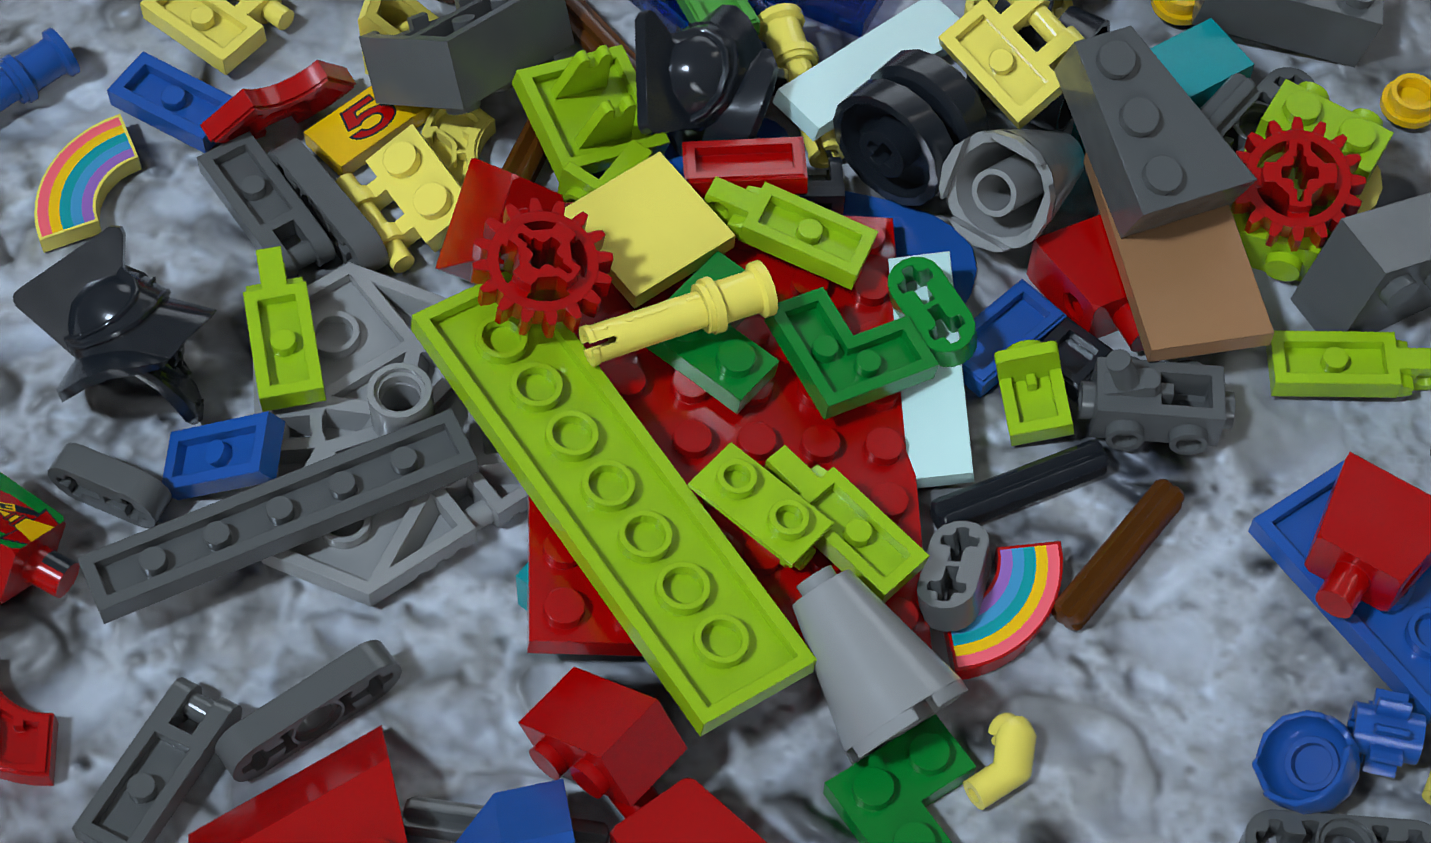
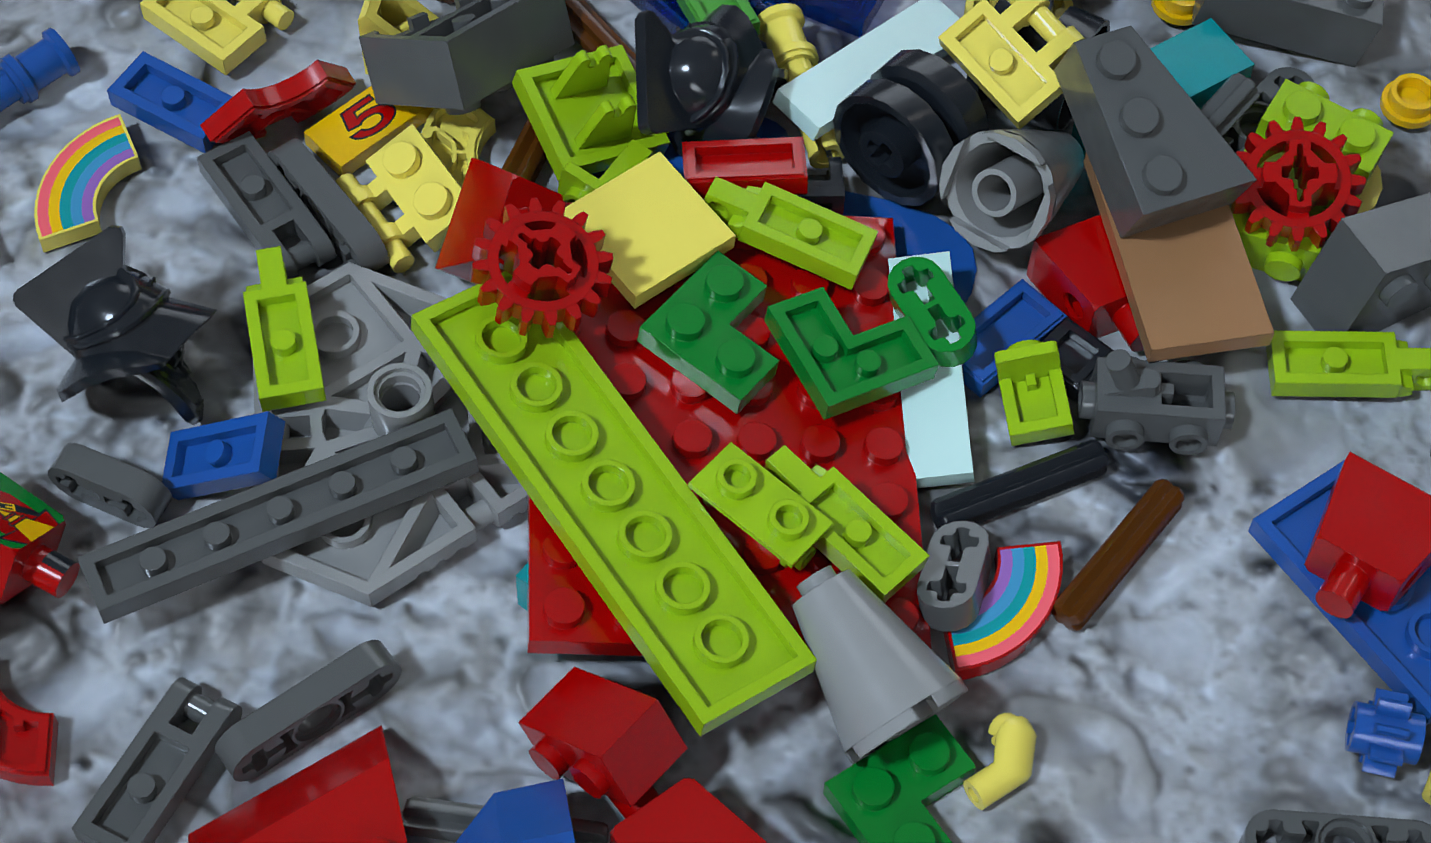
light yellow pin [579,260,778,367] -> none
blue hair [1252,710,1361,815] -> none

